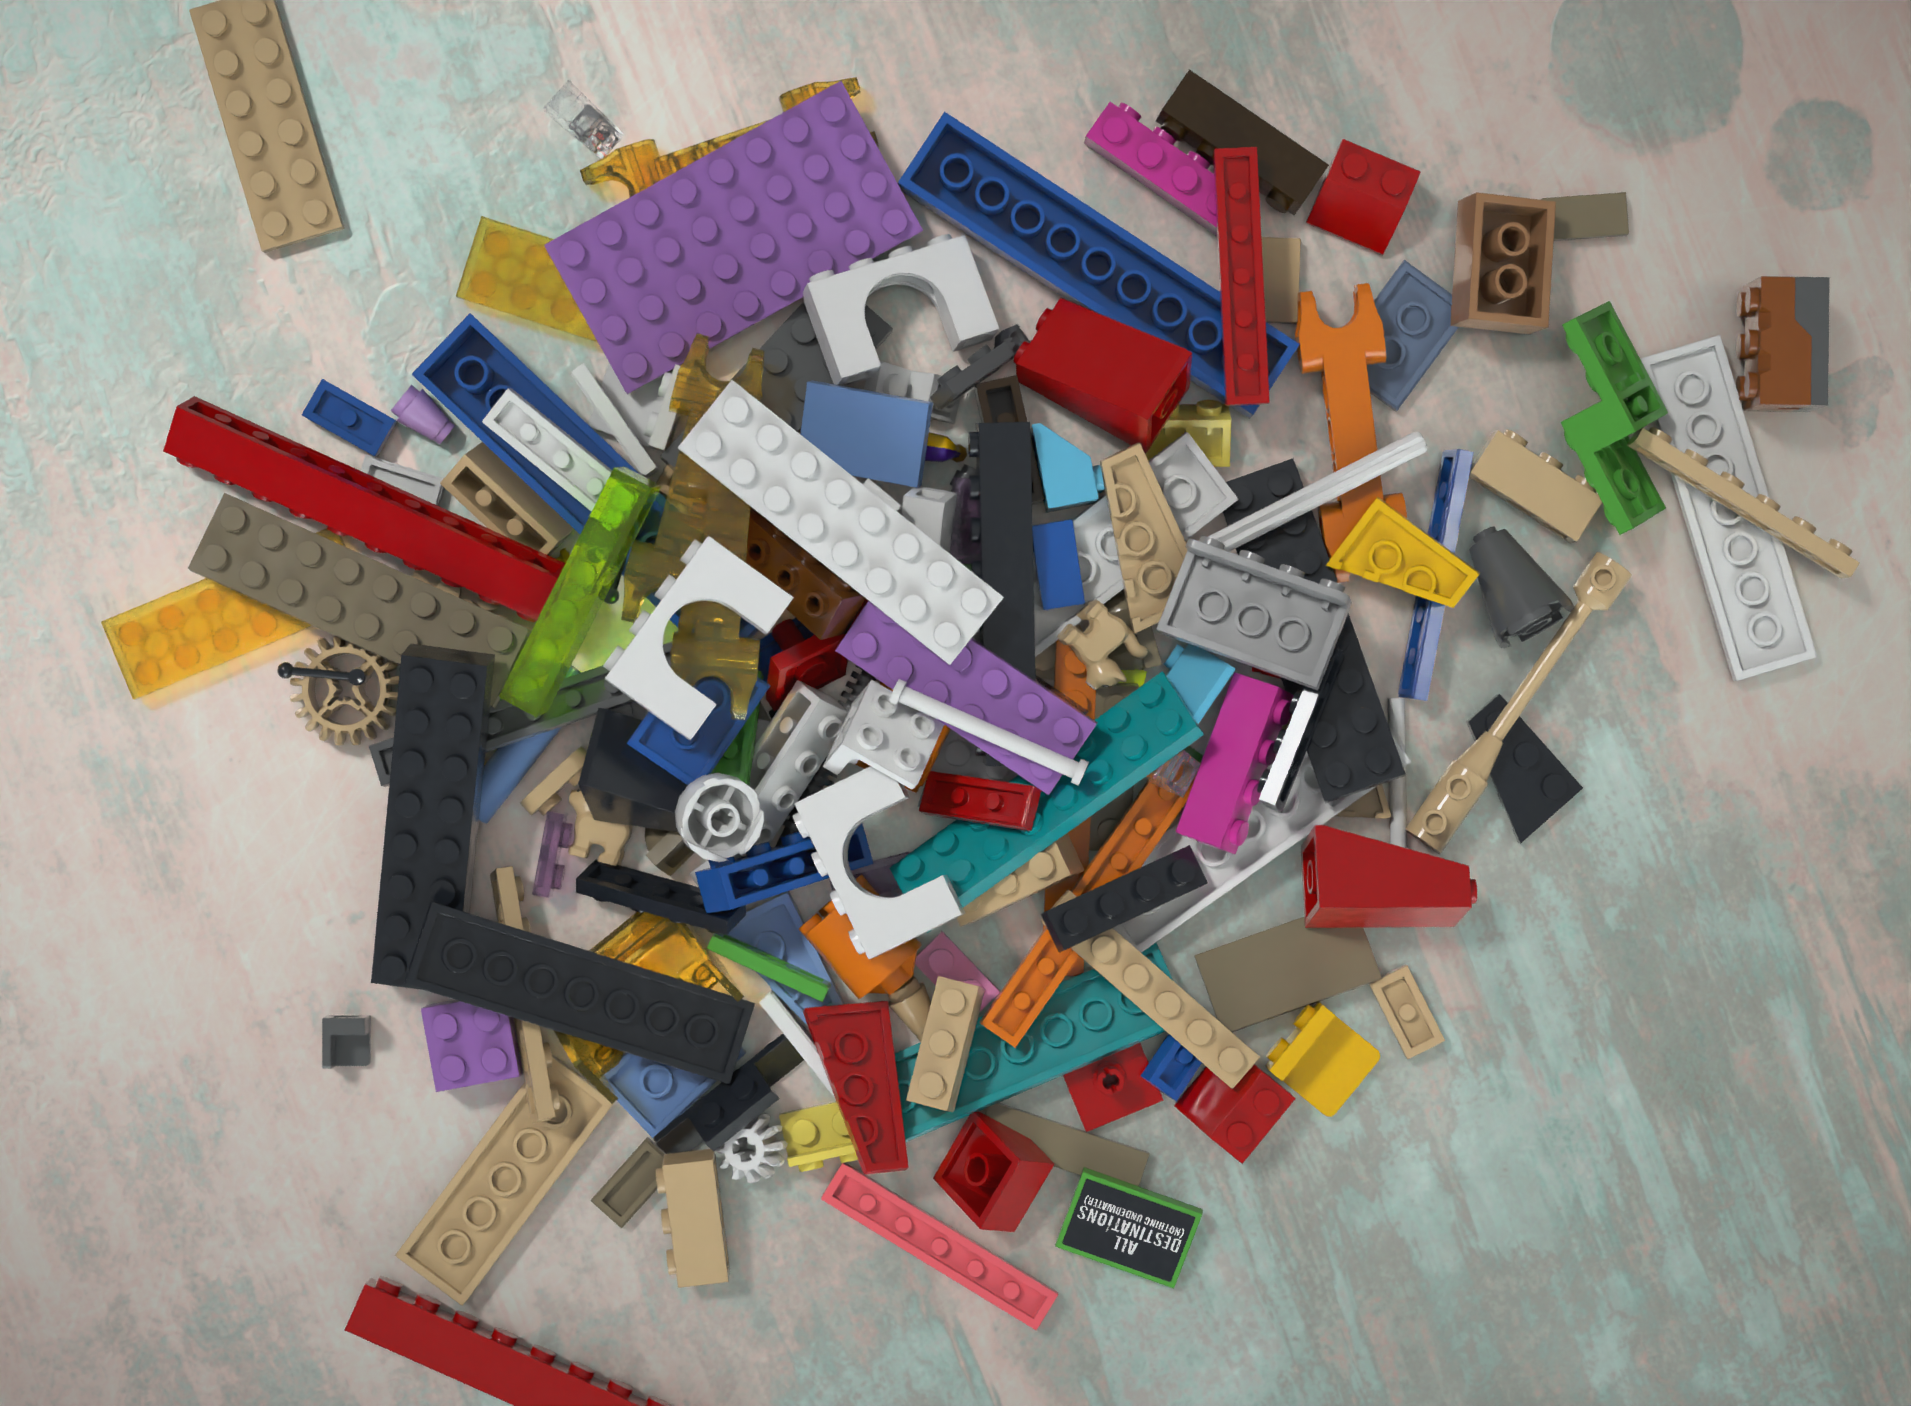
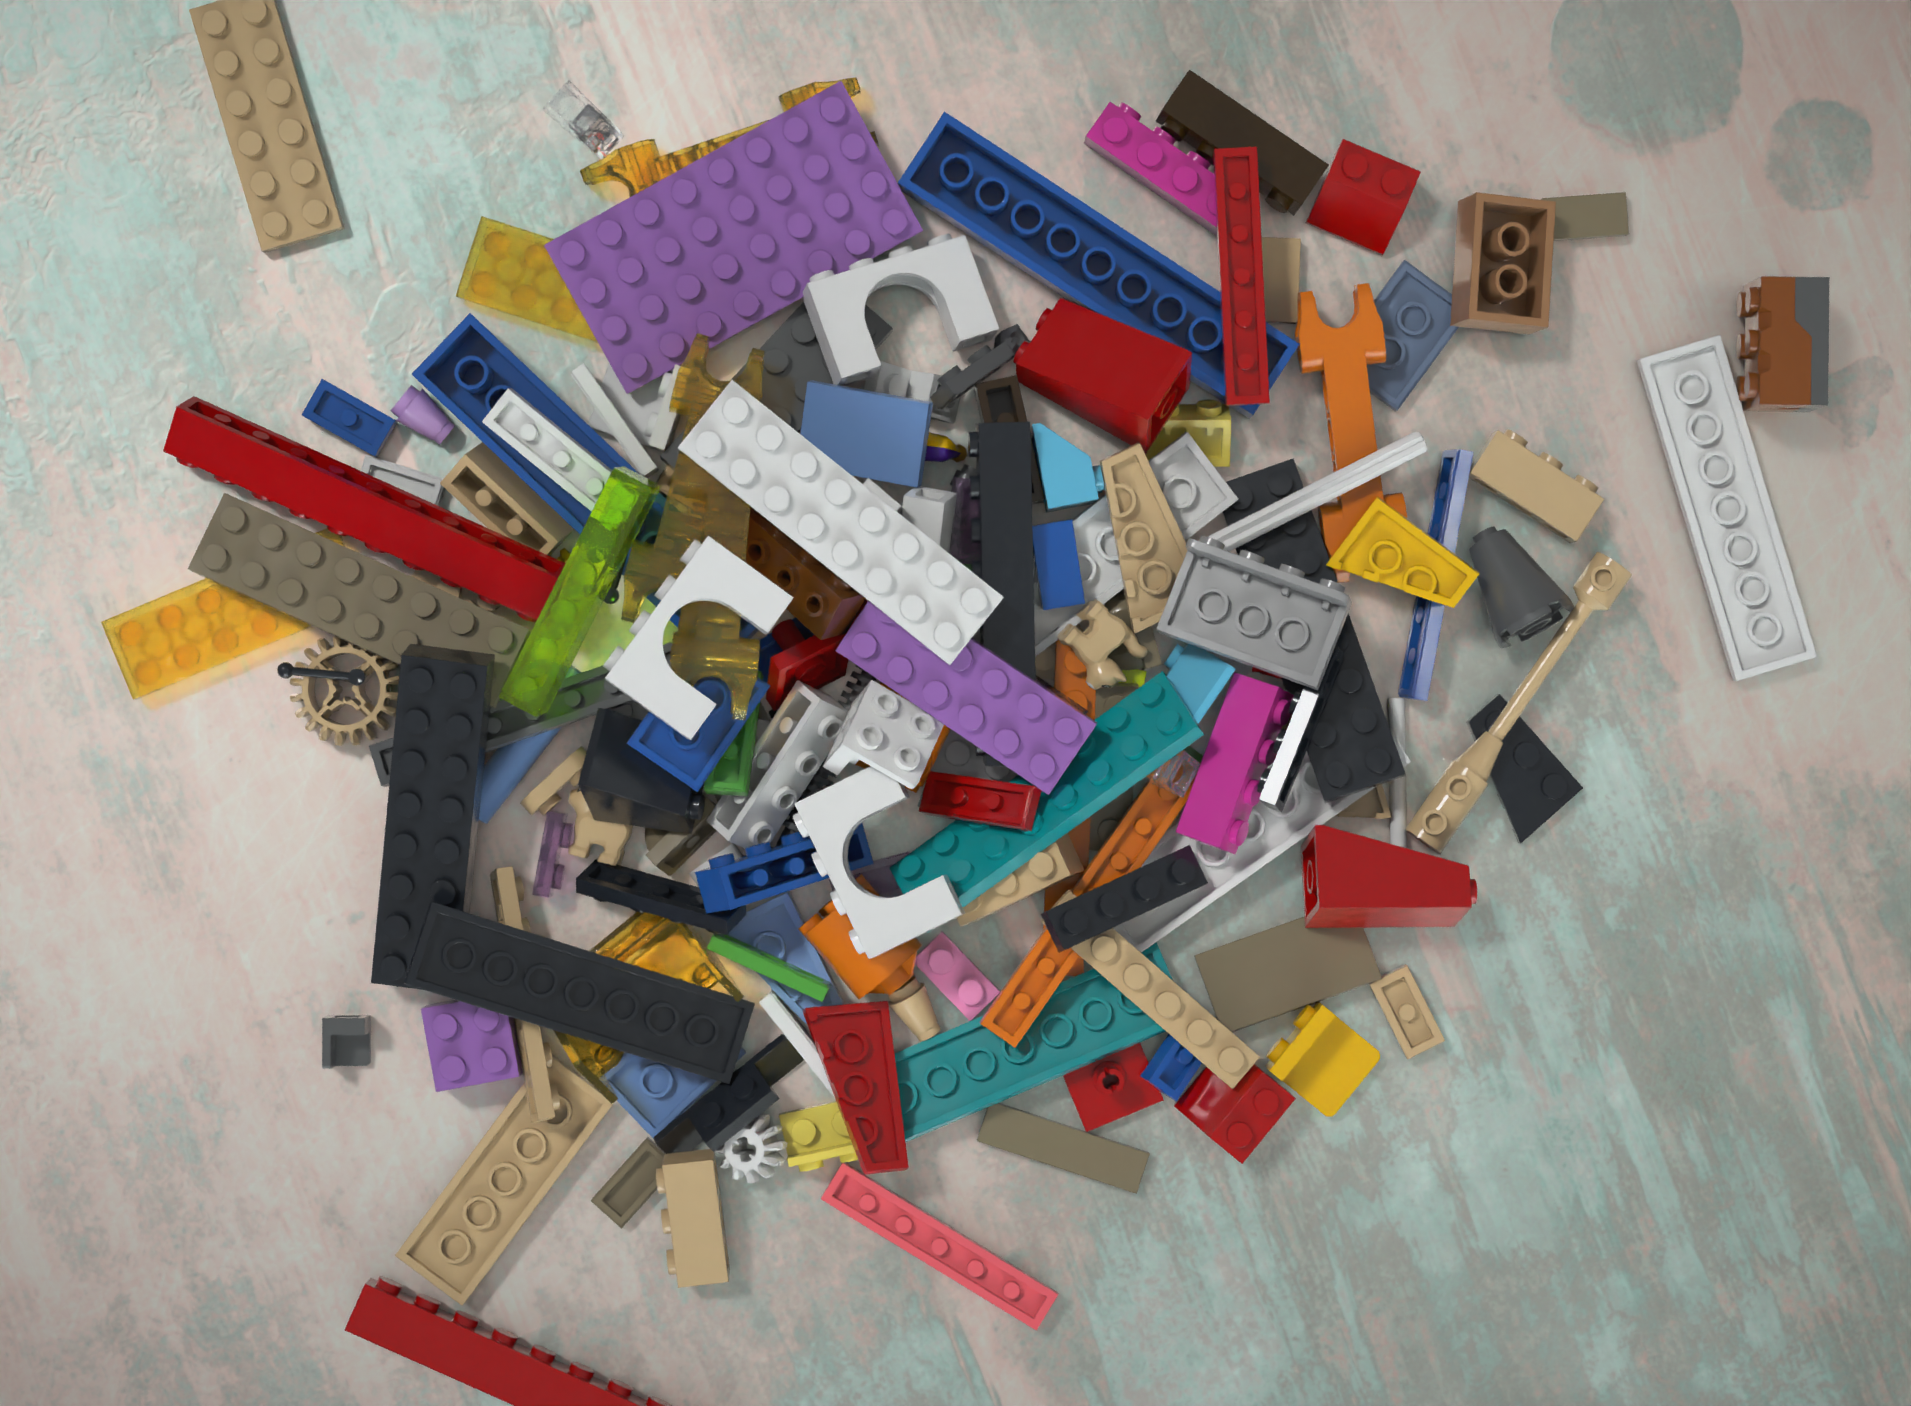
white cylinder [675,773,764,862] -> none
white bar [889,679,1089,786] -> none
tan brick [906,976,985,1112] -> none
red slope [933,1111,1054,1232] -> none
black tile [1055,1167,1203,1289] -> none
bright green bracket [1561,301,1668,535] -> none
tan plate [1627,427,1860,579] -> none

